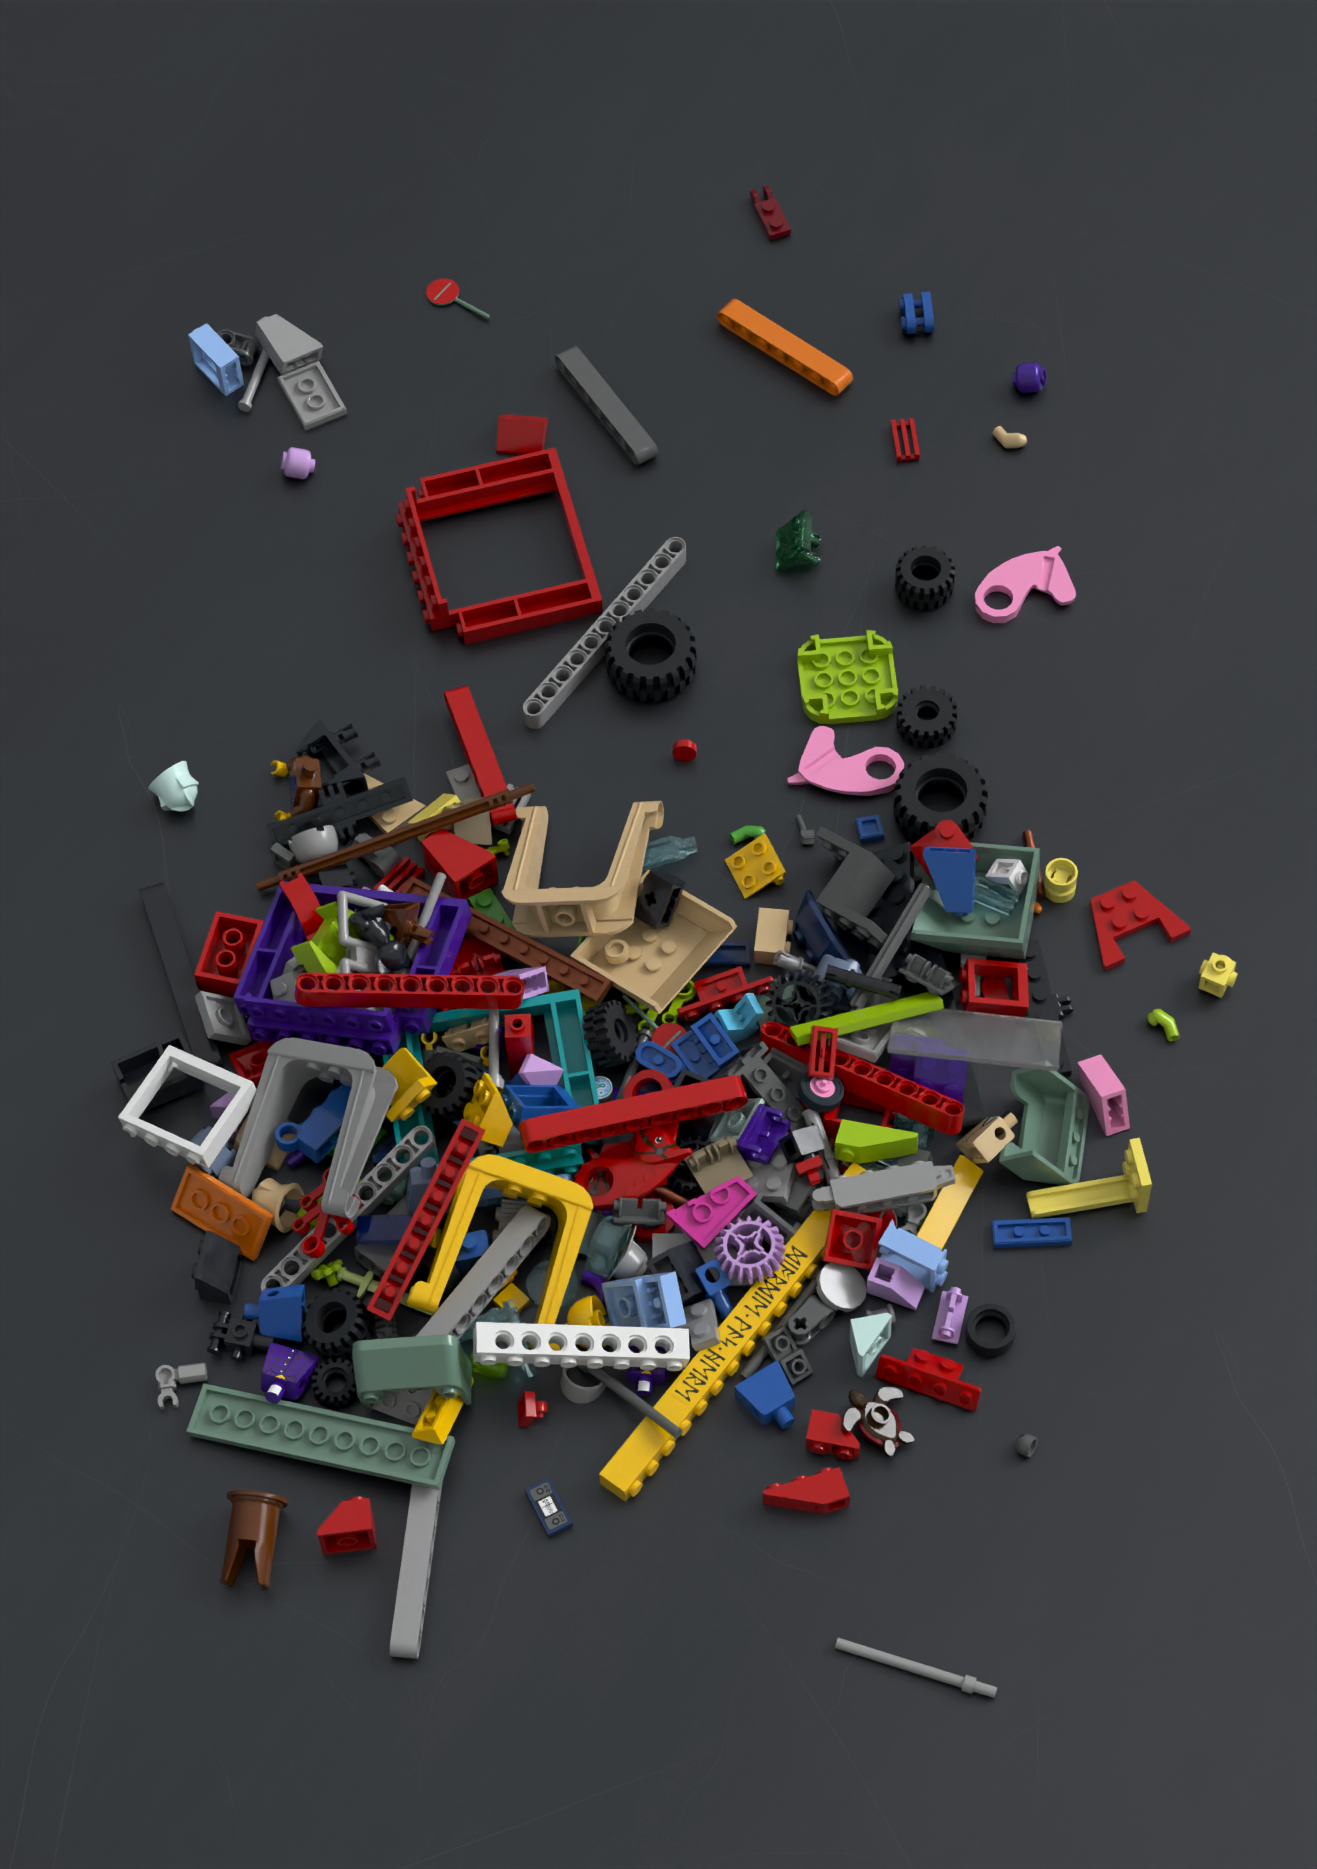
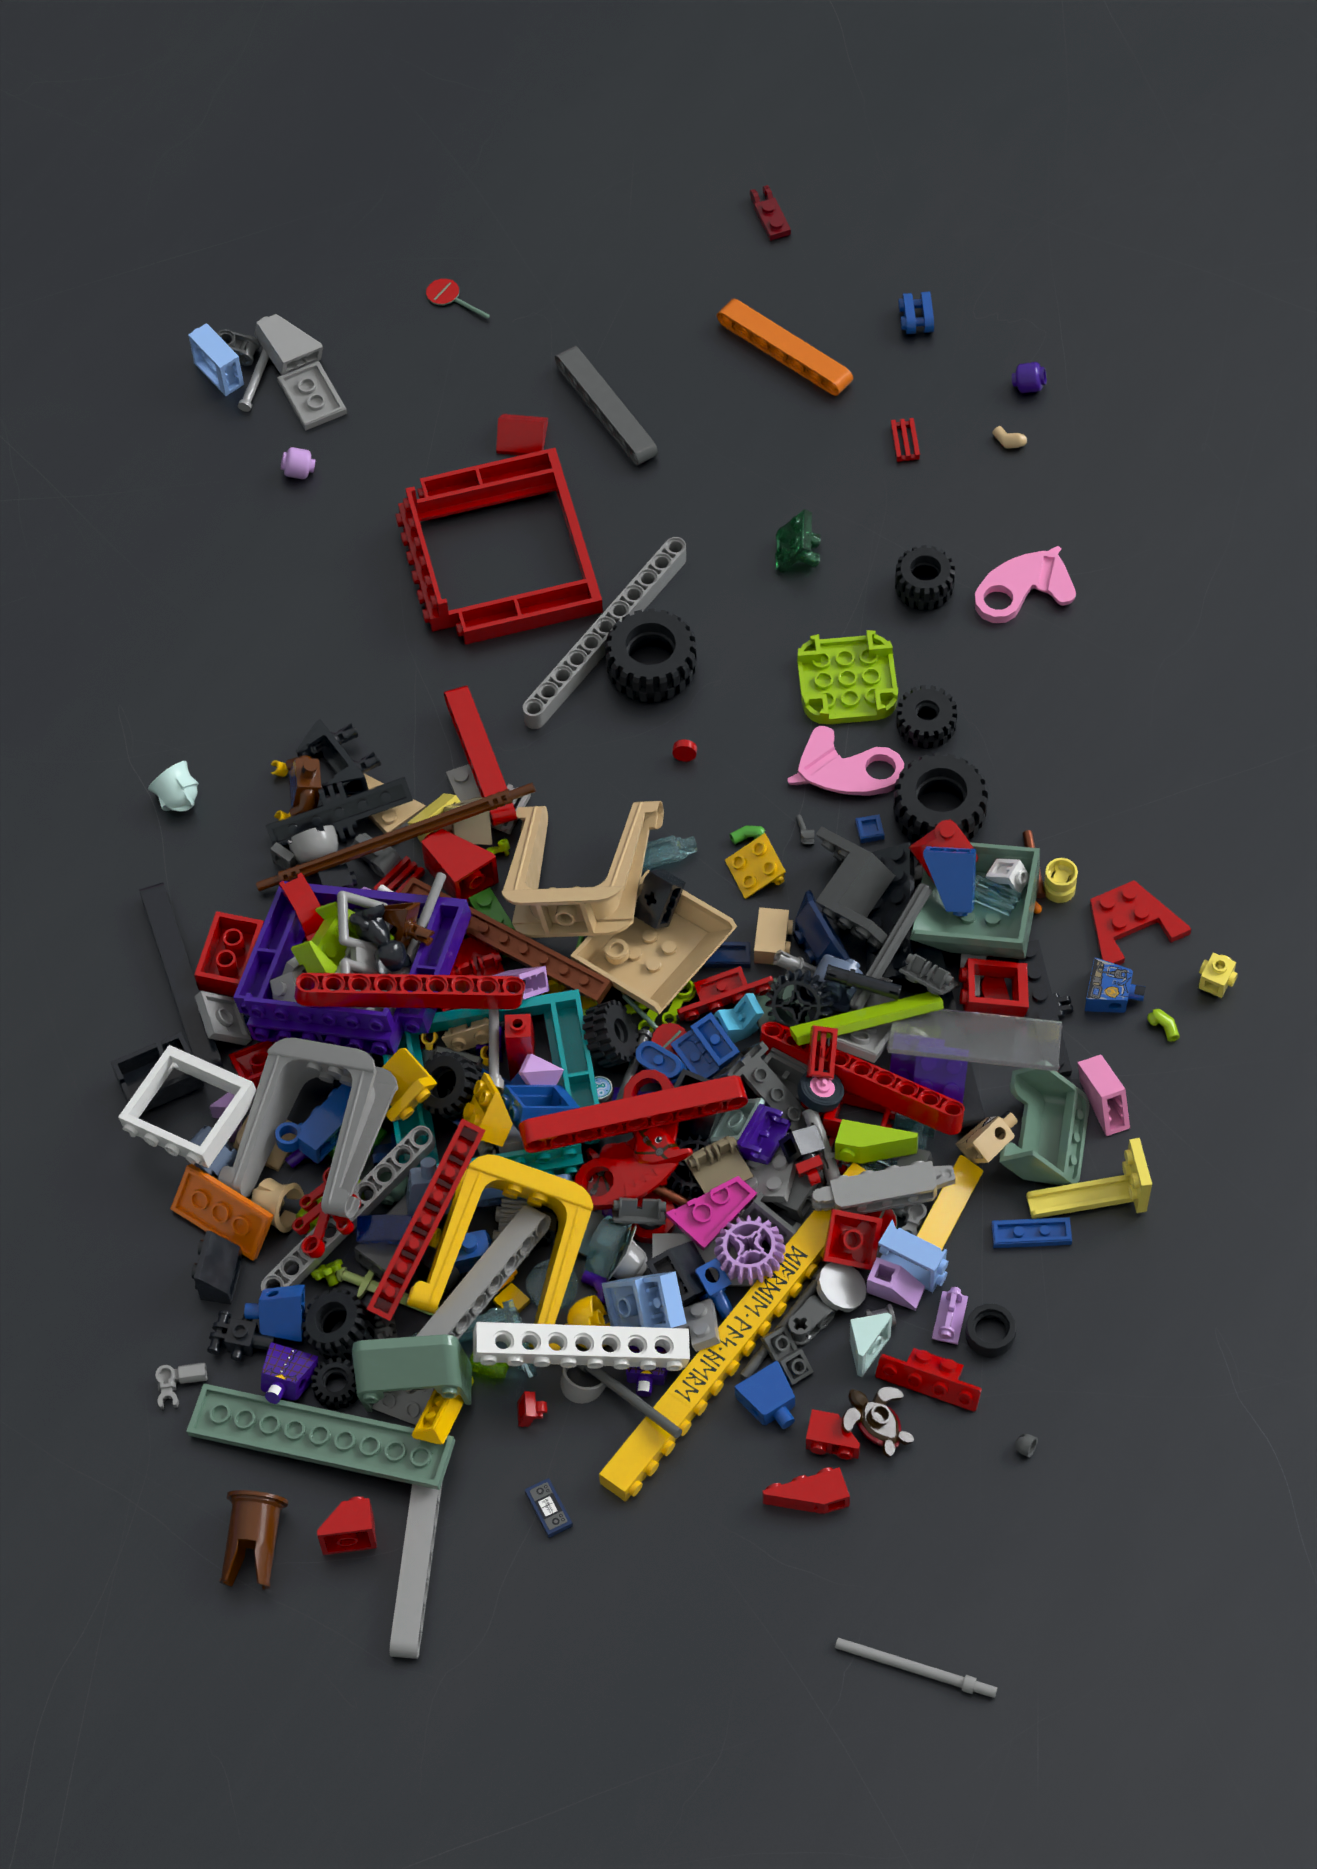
none -> torso [1085,958,1146,1012]

